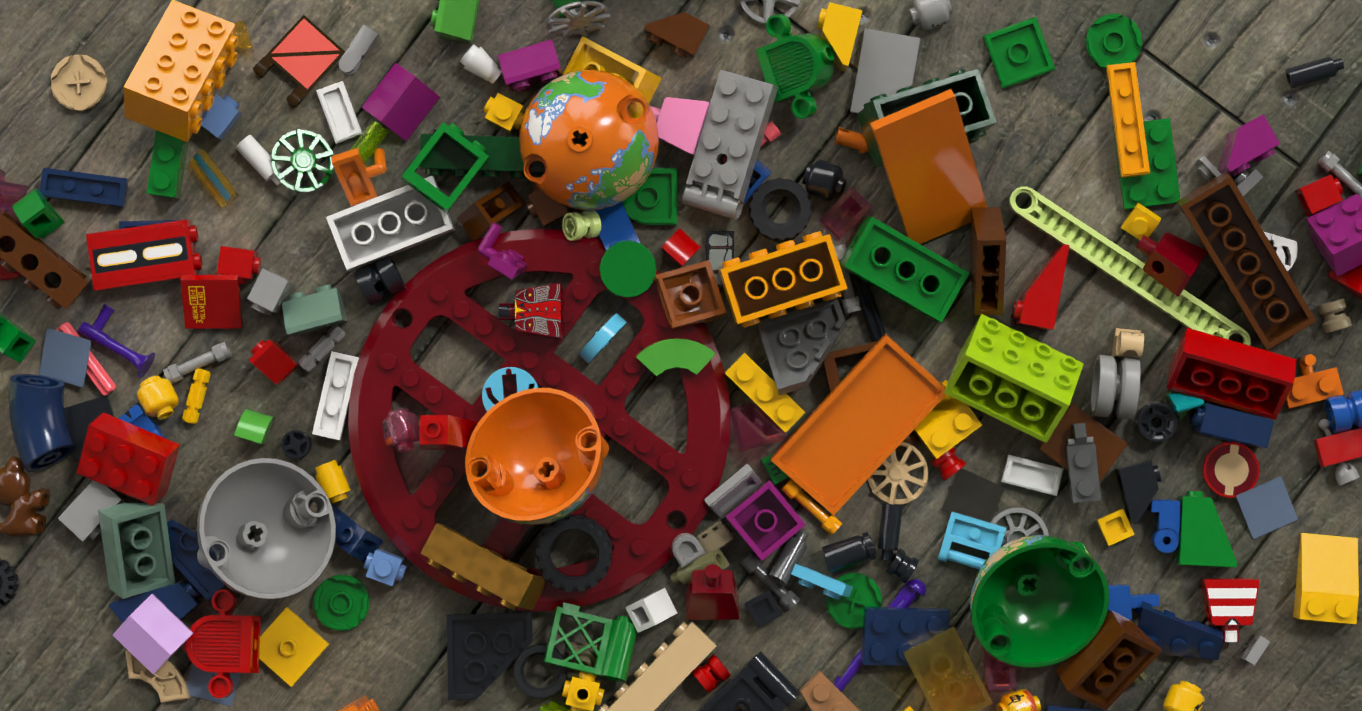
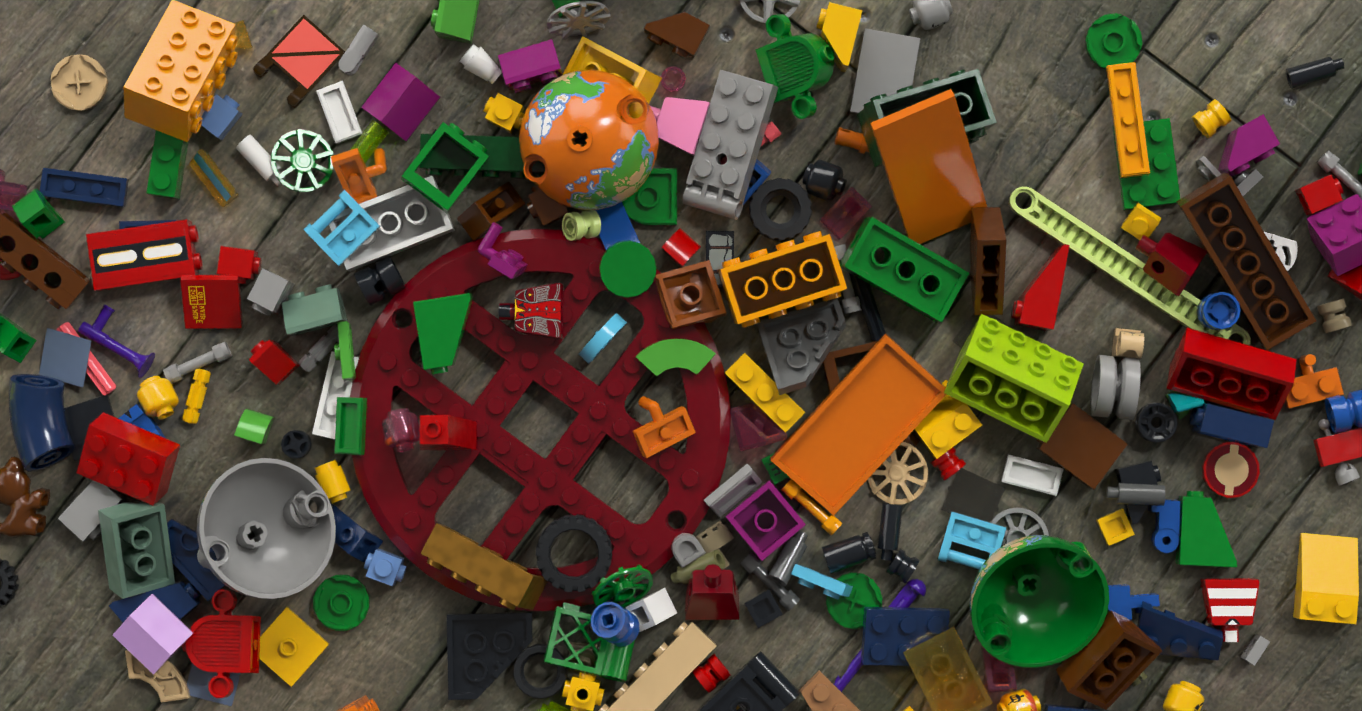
orange piece [465,388,609,524] -> none
medium azure piece [482,367,539,411] -> none
green tile [982,17,1055,89] -> none
dark grey hinge [1066,423,1101,503] -> none
sand blue sticker [1236,476,1298,539] -> none
none -> medium azure plate [304,190,381,266]
none -> bright green plate [334,321,356,381]
none -> green tile [334,397,367,455]
none -> green slope [413,293,473,374]
none -> blue wheel [591,602,640,647]
none -> green wheel [592,565,653,608]
none -> orange plate [632,396,696,458]
none -> clear pink bush [661,66,686,92]
none -> dark grey cylinder [1107,483,1165,506]
none -> yellow wheel [1192,99,1232,139]
none -> blue wheel [1197,292,1241,330]

